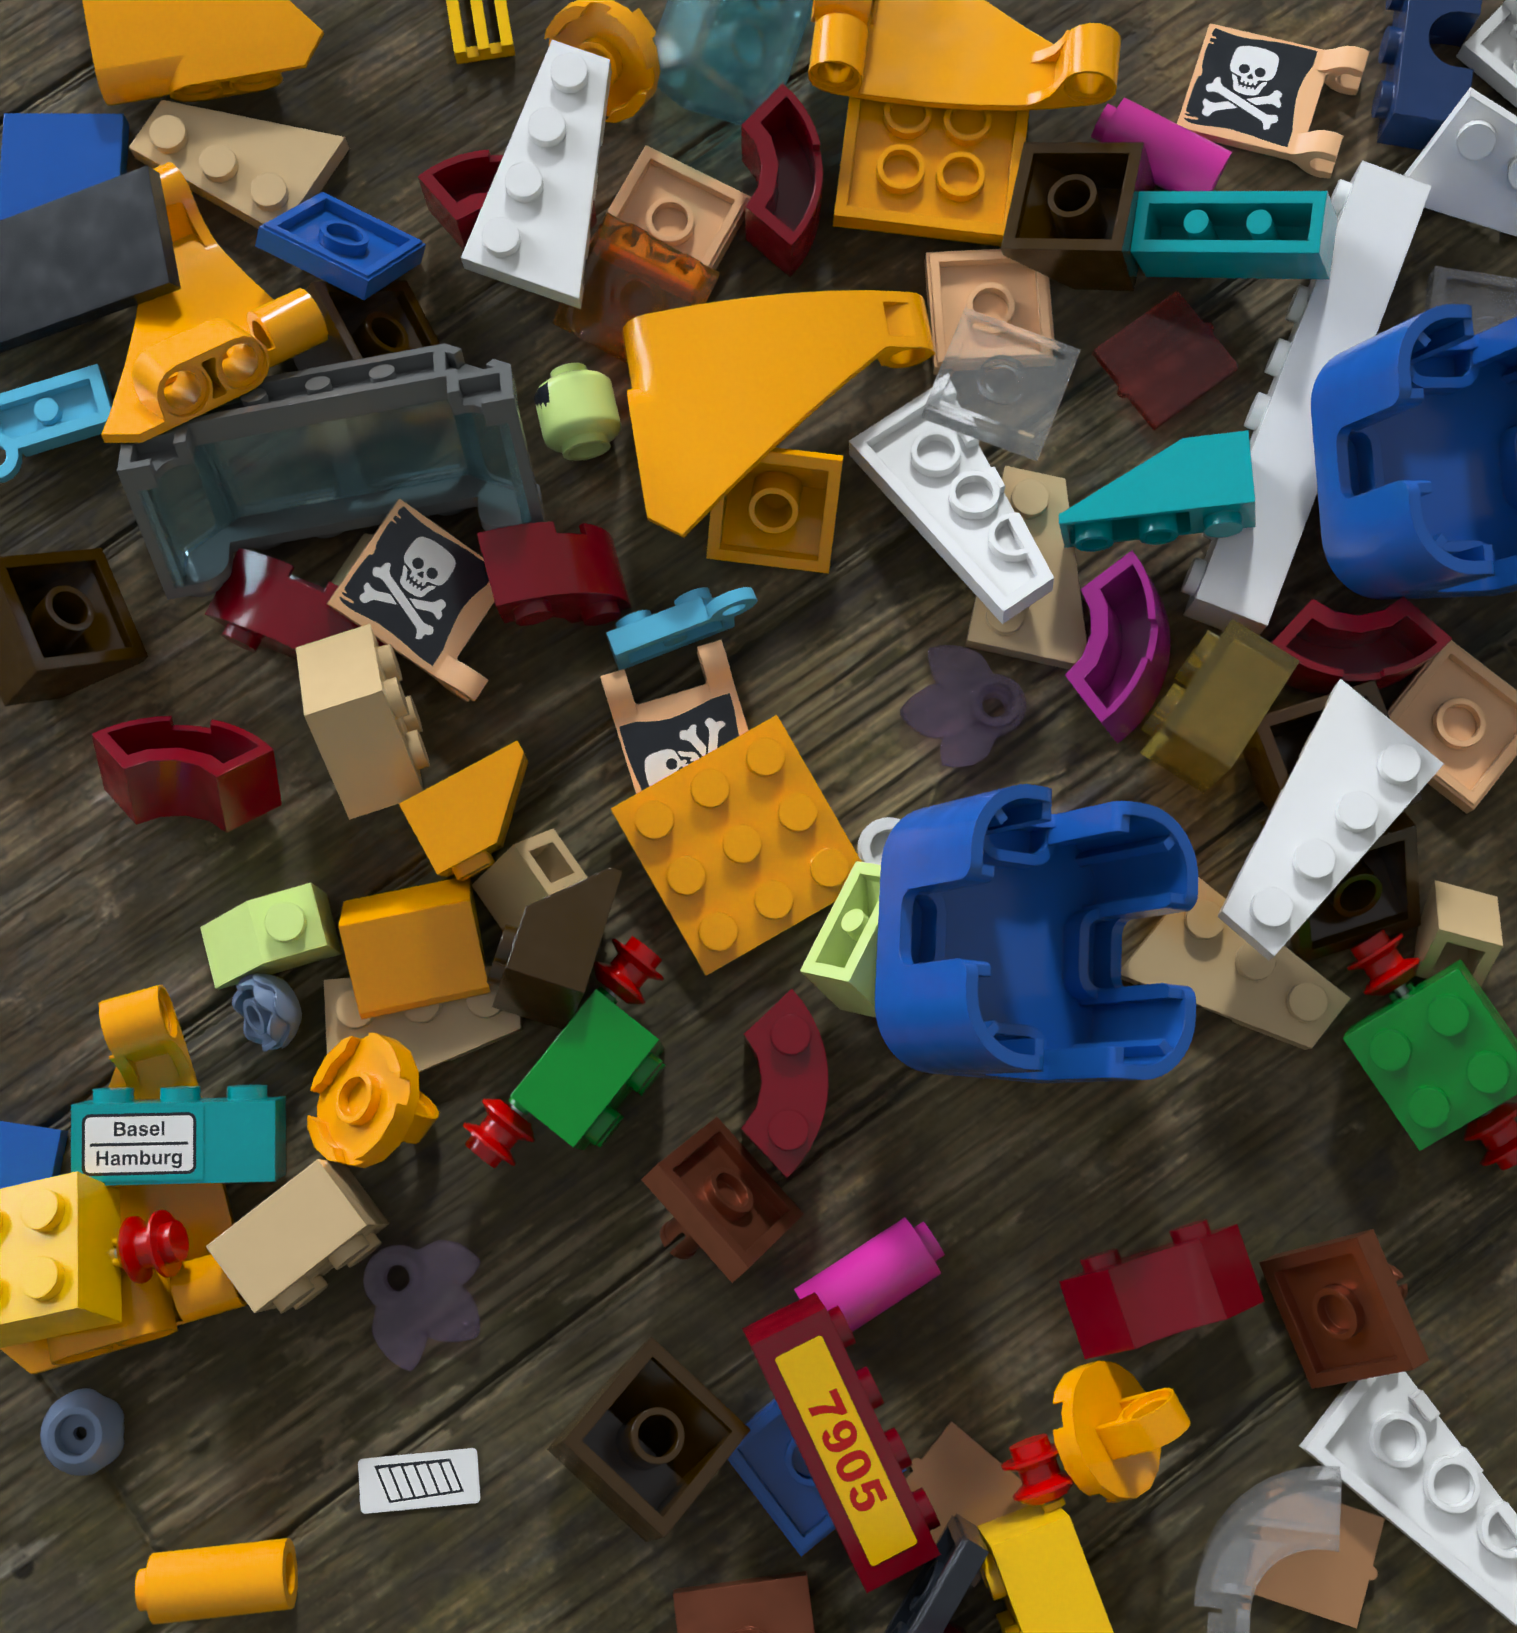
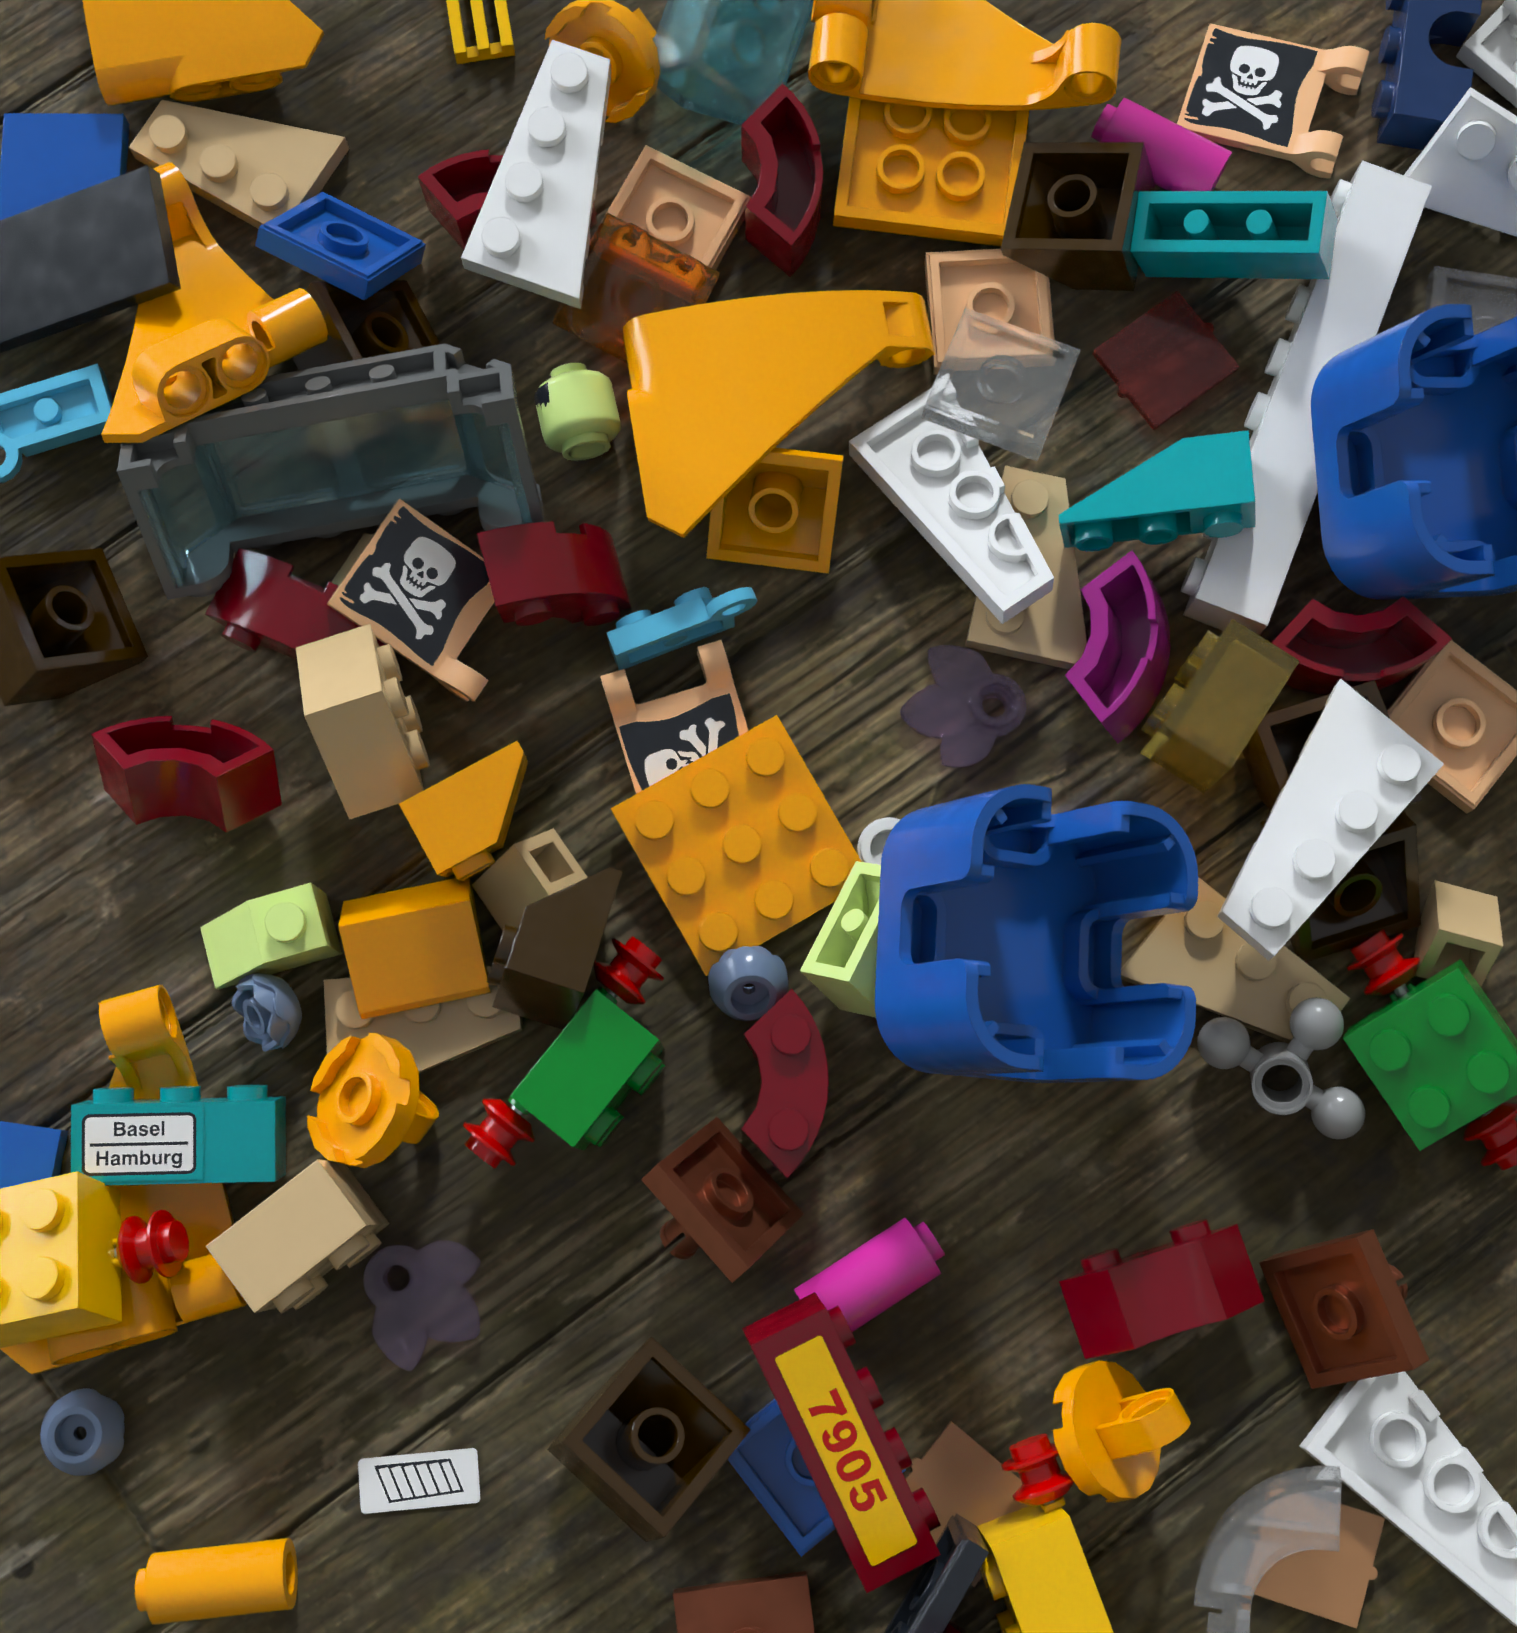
none -> sand blue plate [708,946,789,1021]
none -> light grey piece [1197,997,1365,1139]

